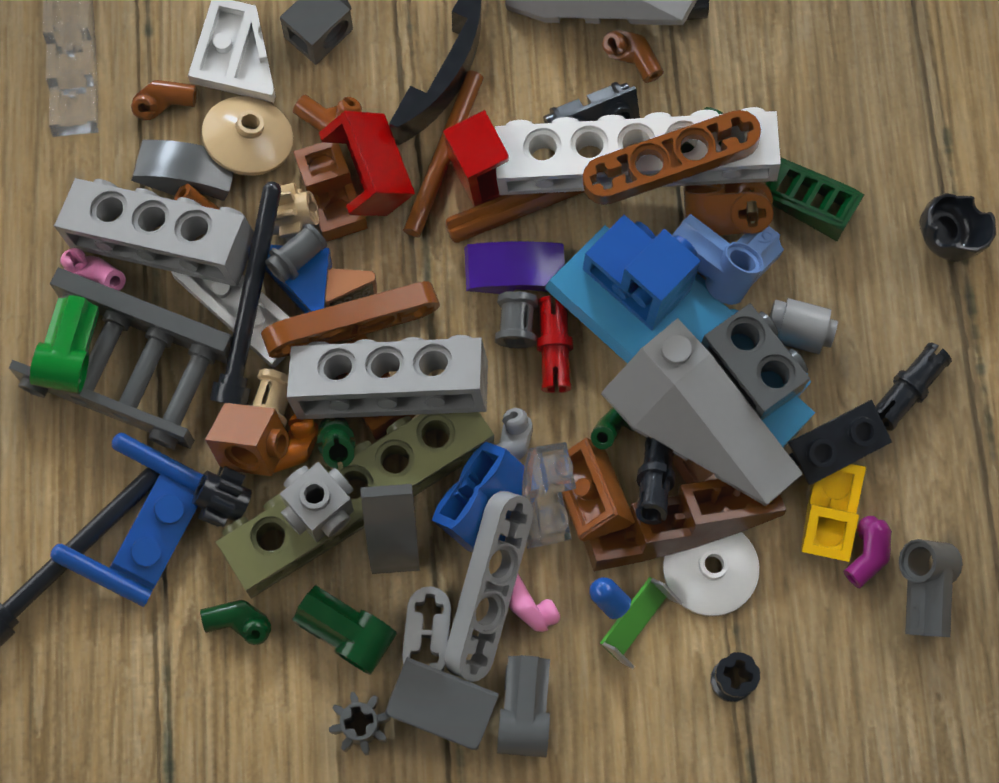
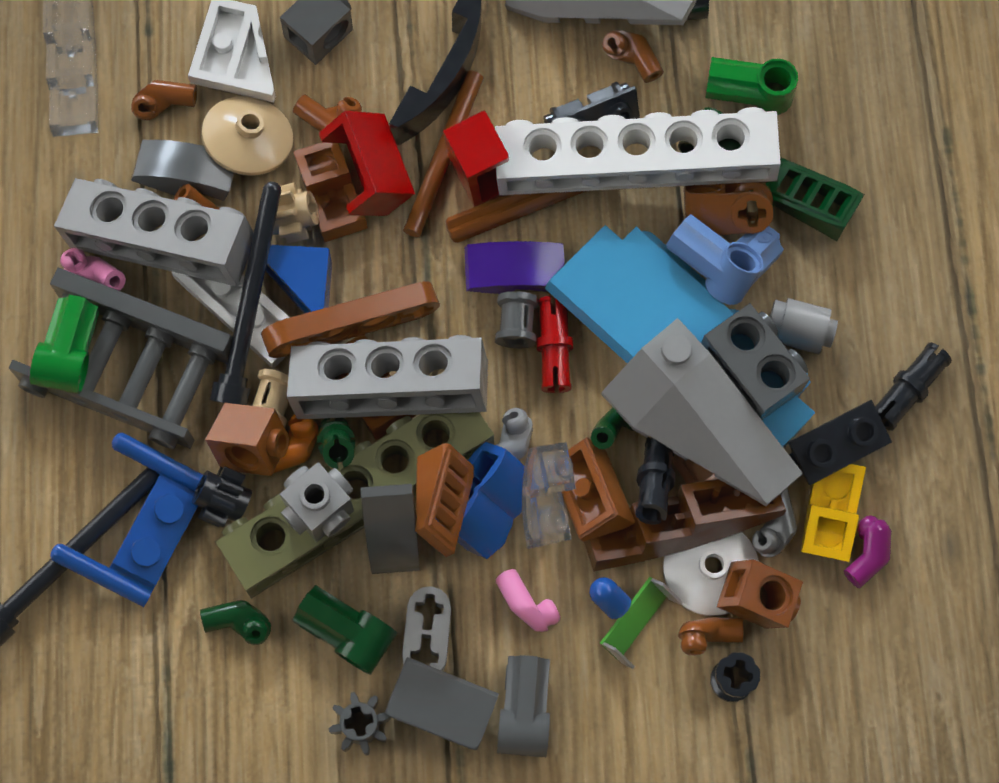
dark grey pin [265,223,328,282] -> none
nougat slope [325,268,377,307] -> none
light grey beam [444,491,533,682] -> none
dark orange beam [583,110,761,205] -> none
blue brick [583,214,701,331] -> none
dark grey piece [899,539,963,637] -> none
black hair [919,193,996,262] -> none
none -> dark orange slope [415,443,474,557]
none -> dark orange arm [678,617,743,655]
none -> green piece [705,57,798,115]
none -> dark orange brick [717,559,803,629]
none -> dark grey arm [752,489,797,557]

